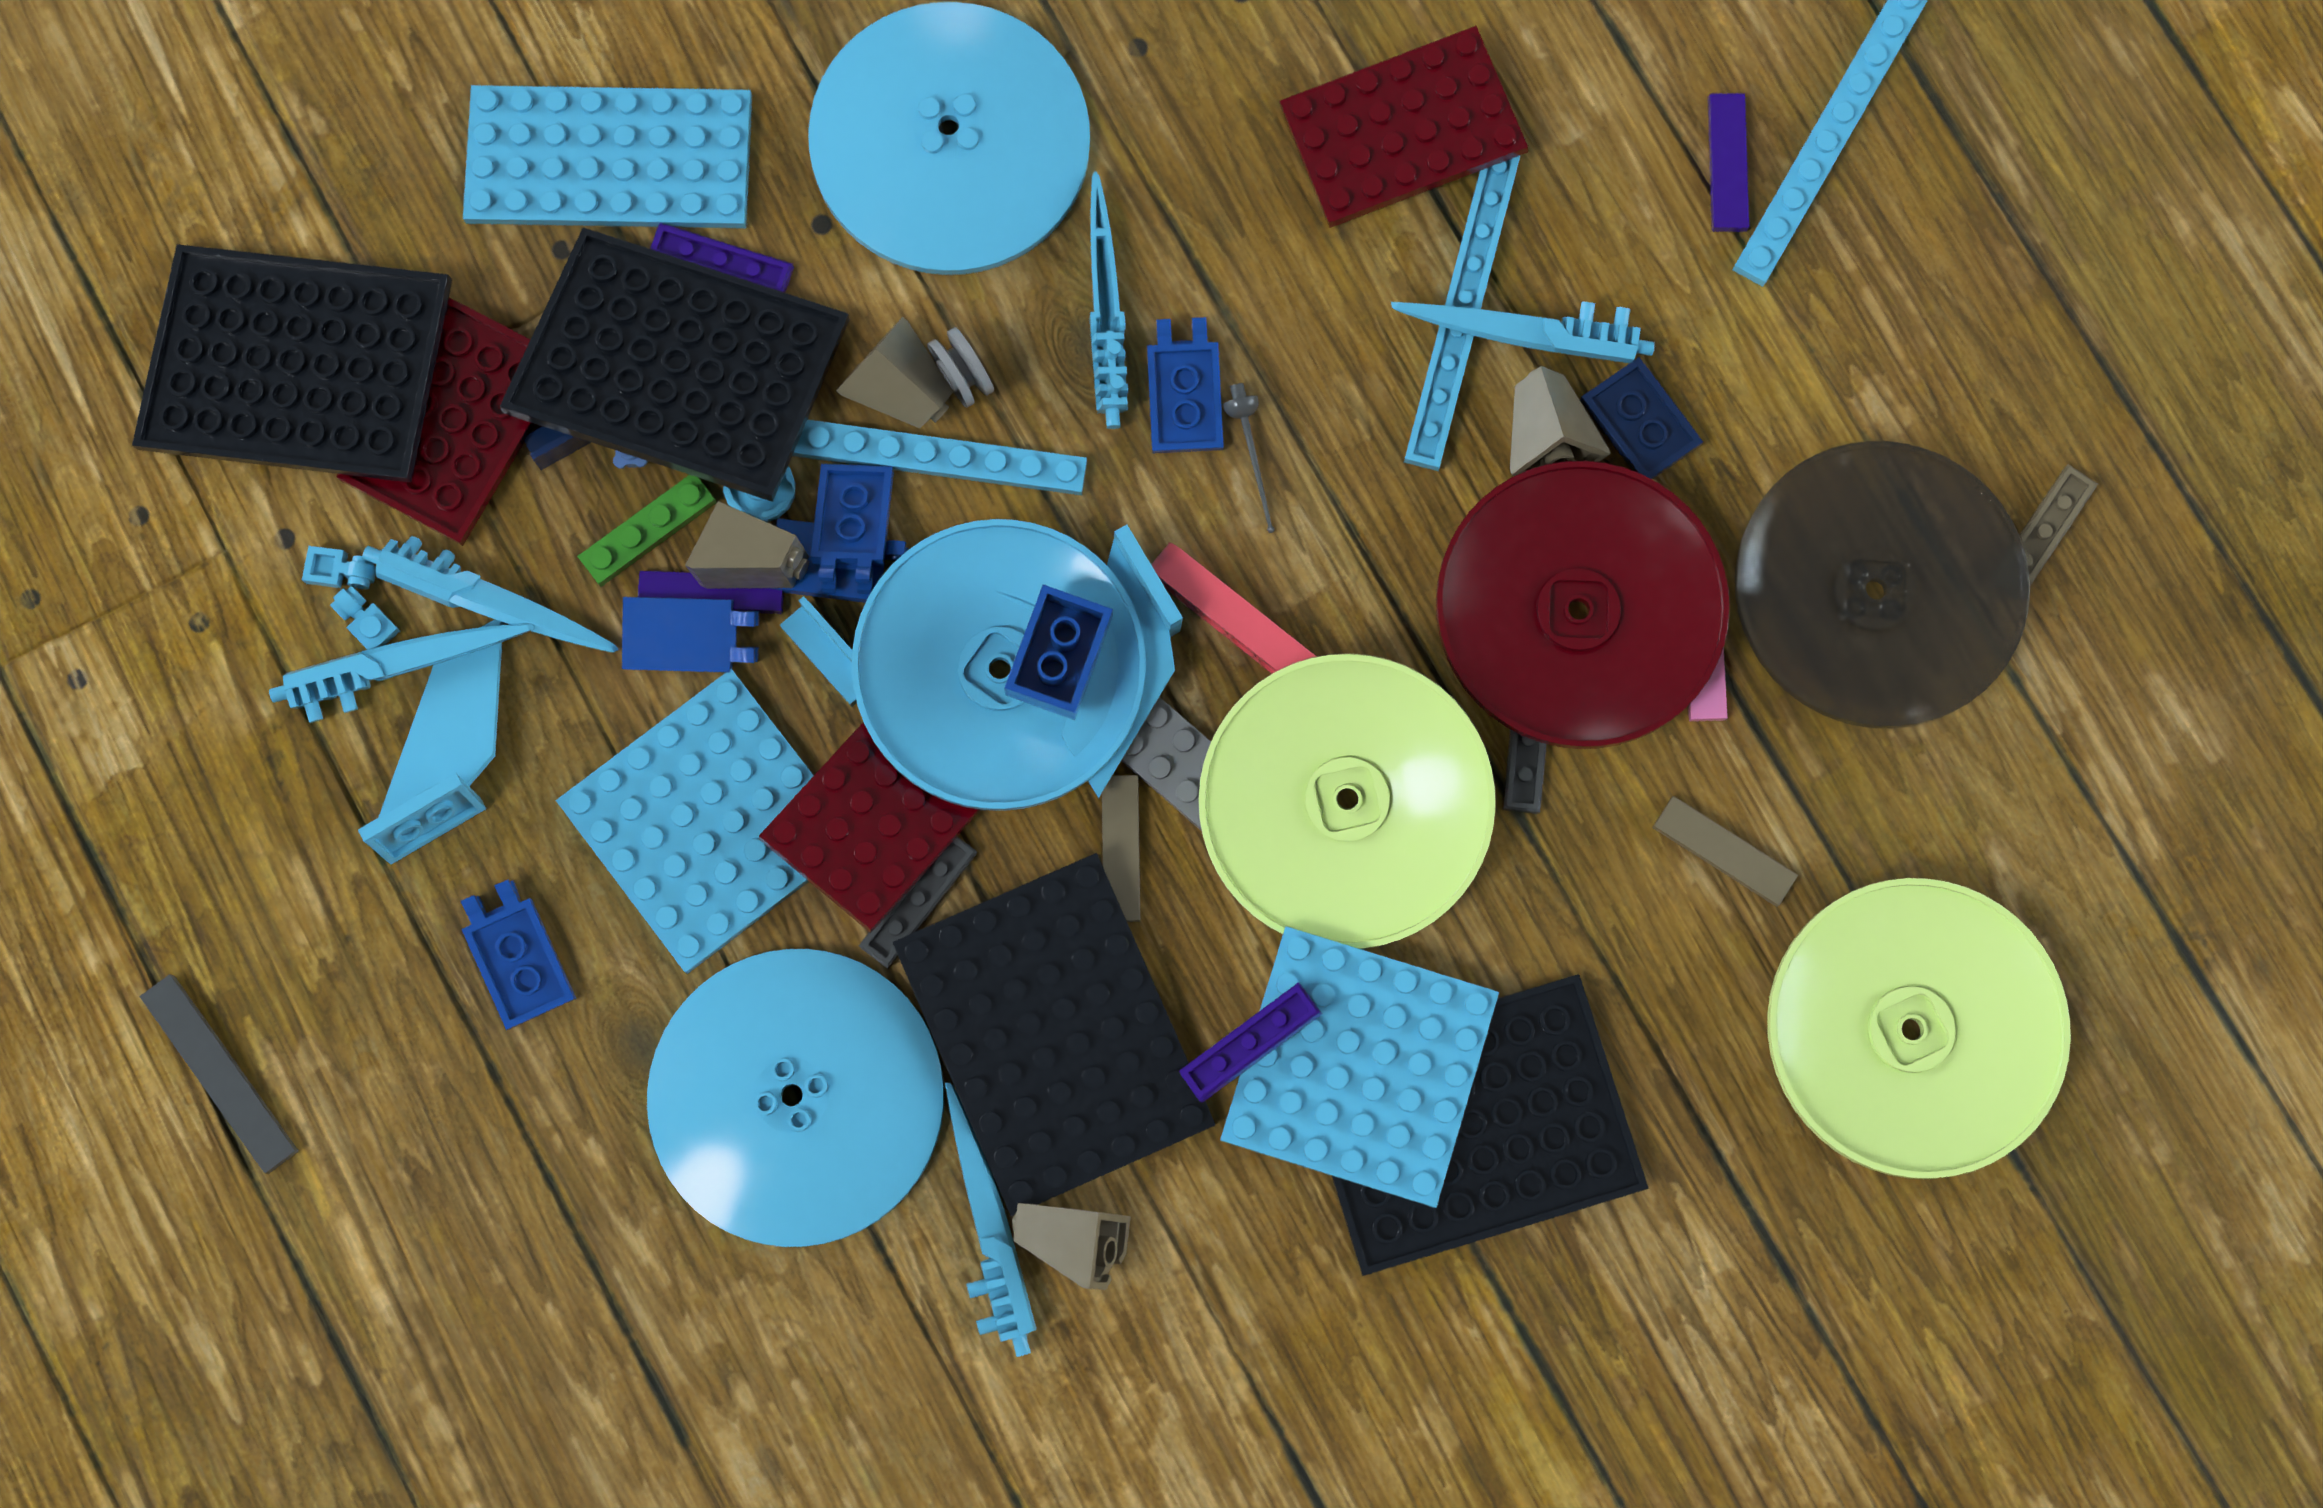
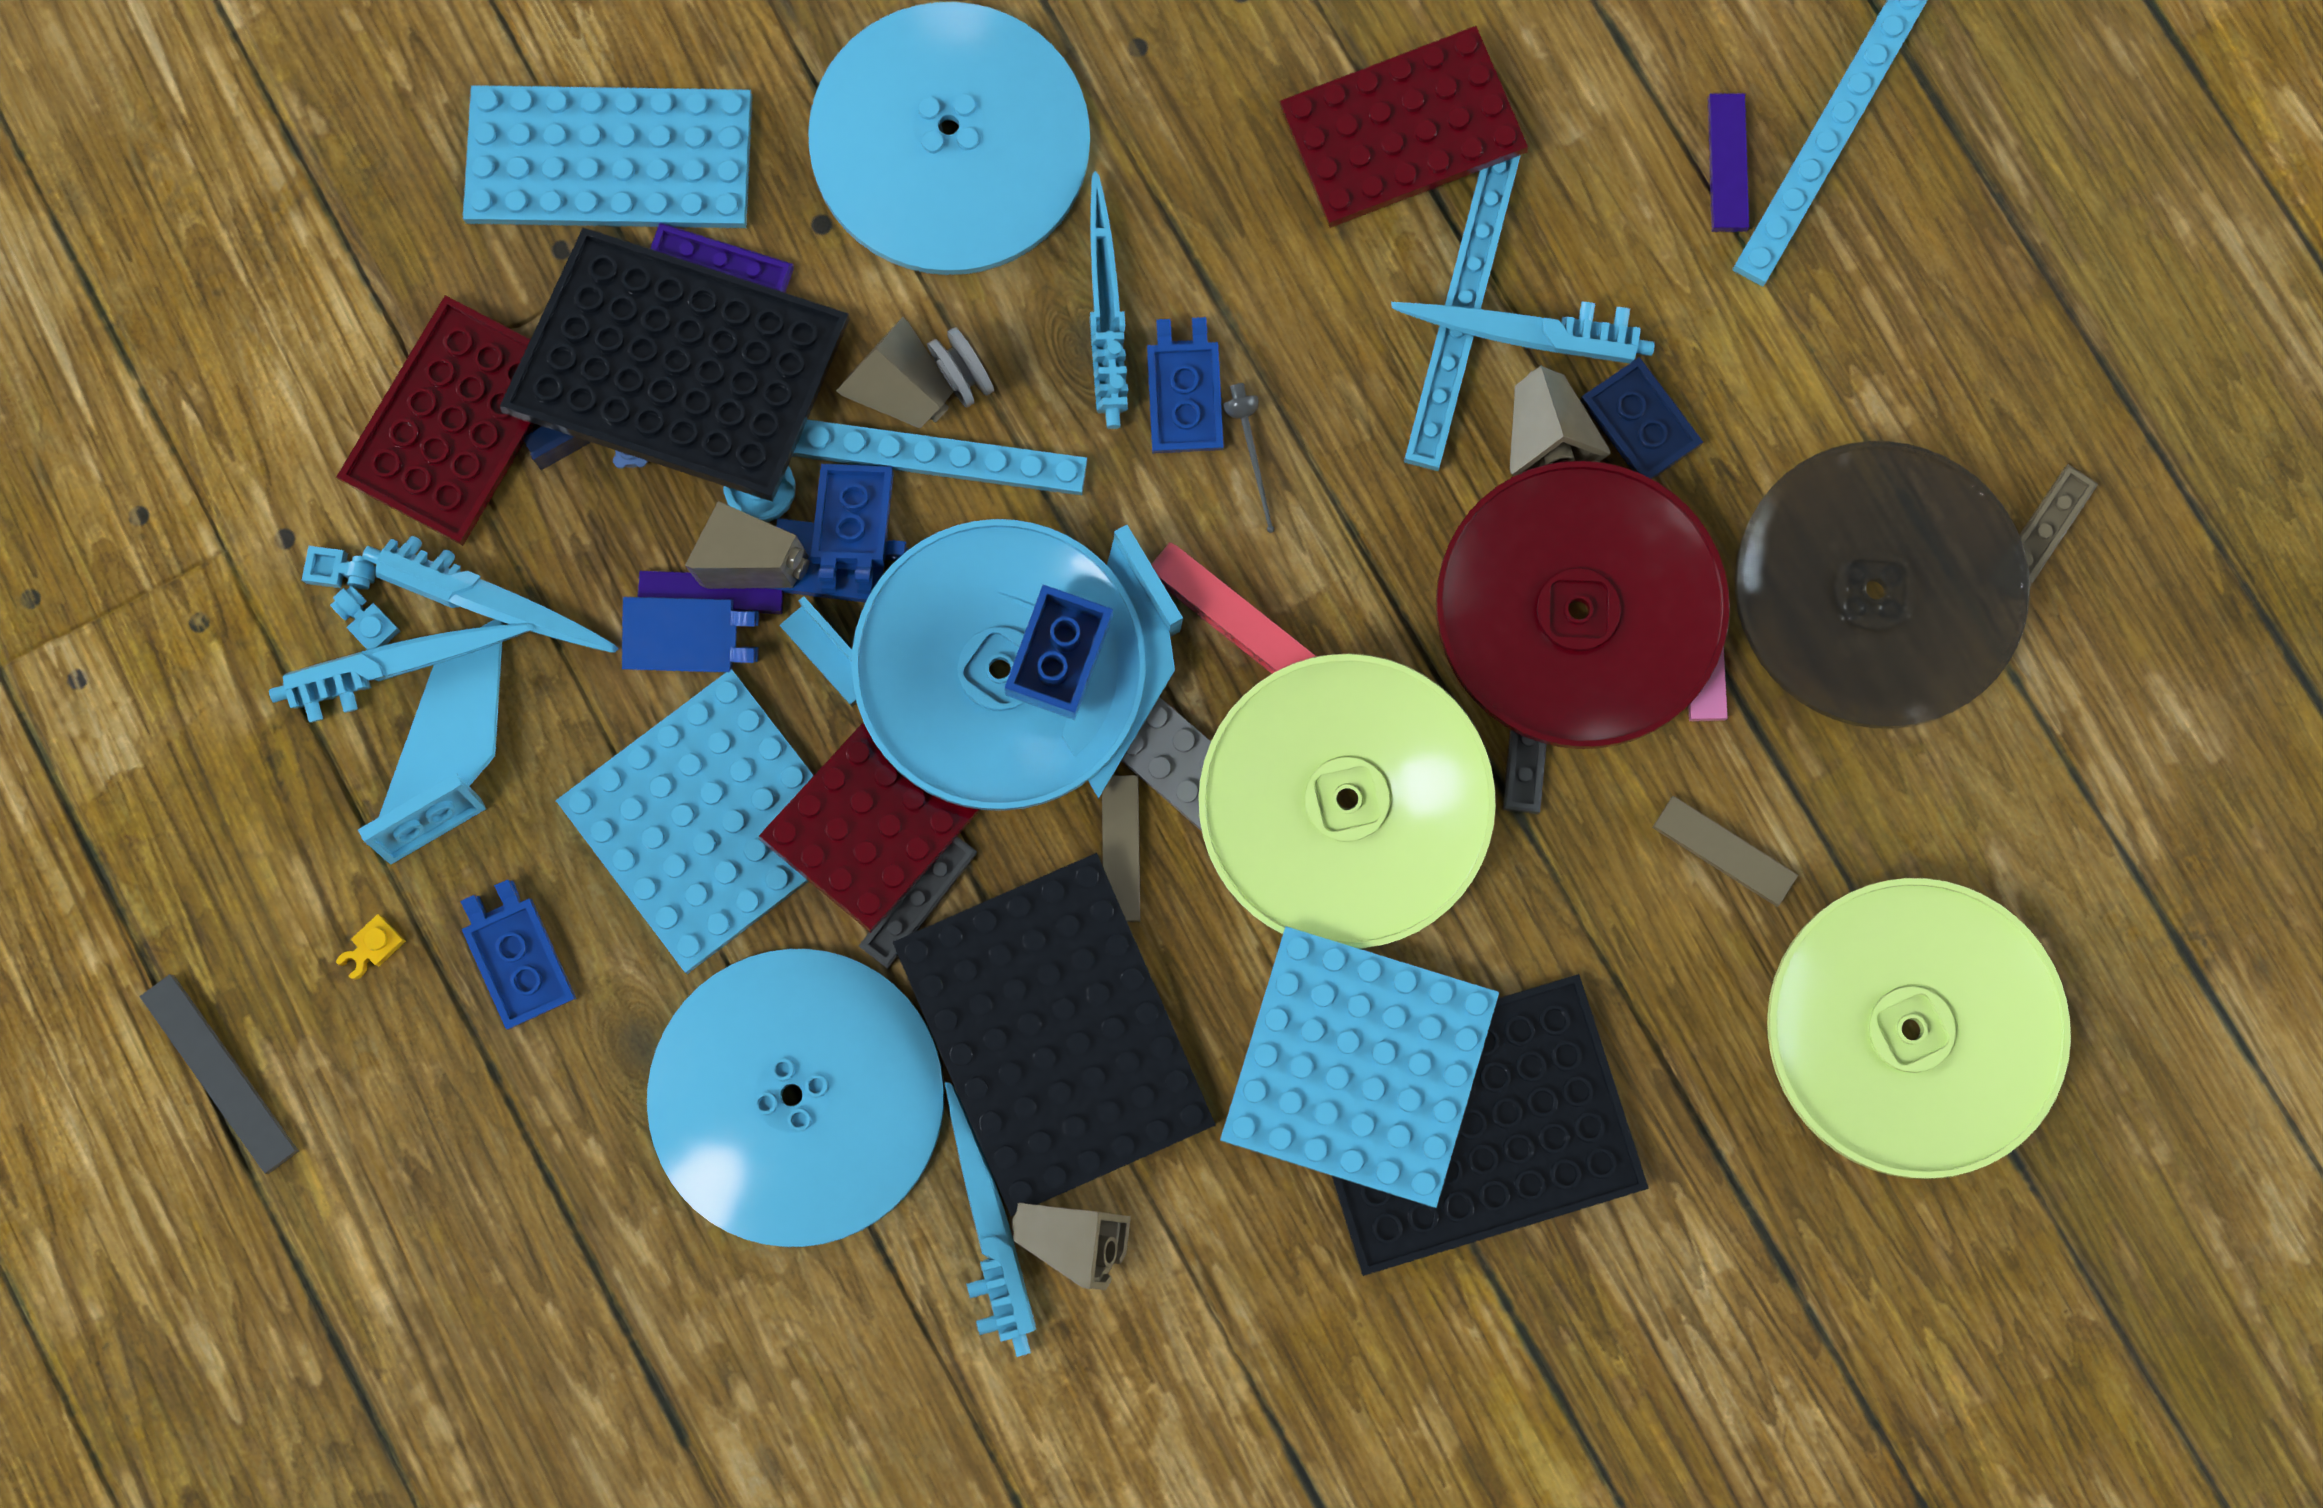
black plate [132,244,453,483] -> none
bright green plate [577,475,717,587] -> none
dark purple tile [1179,982,1322,1103] -> none
none -> yellow plate [336,914,406,980]

